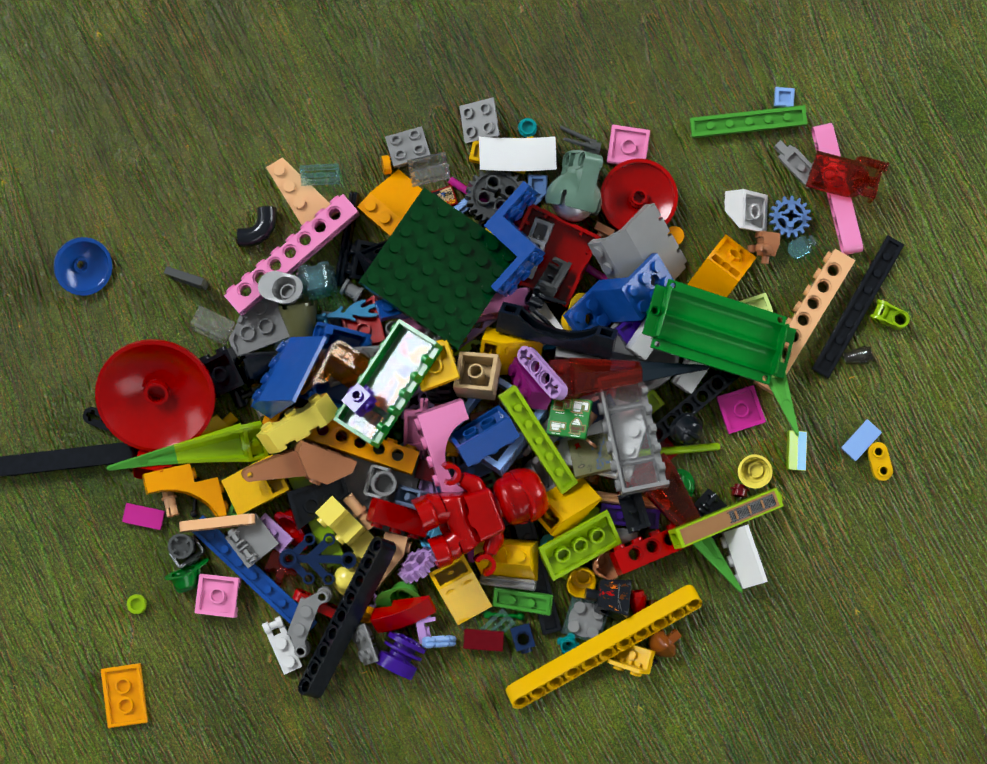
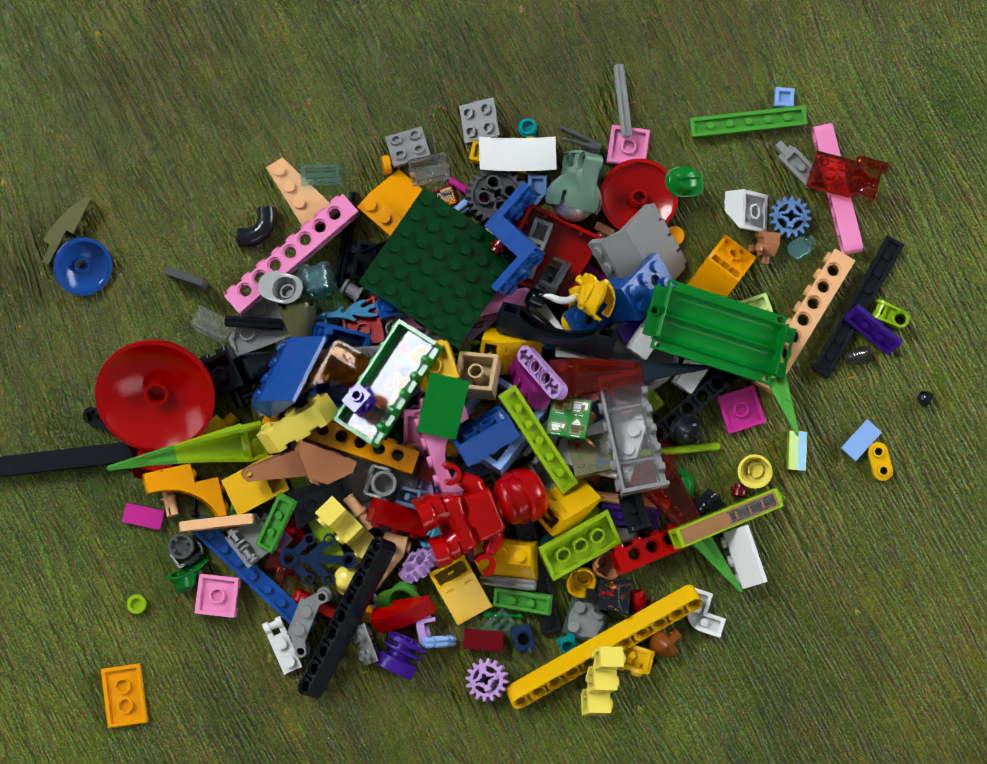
none -> olive slope [42,197,94,268]
none -> black axle [224,315,283,330]
none -> bright green tile [255,492,297,554]
none -> green tile [416,372,470,440]
none -> lavender gear [465,658,509,702]
none -> dark red plate [490,238,508,256]
none -> yellow helmet [543,273,616,321]
none -> light yellow brick [581,646,626,716]
none -> light grey axle [614,64,632,138]
none -> green piece [665,166,704,197]
none -> white plate [687,588,726,638]
none -> dark purple plate [844,304,902,355]
none -> black hinge [917,391,934,408]

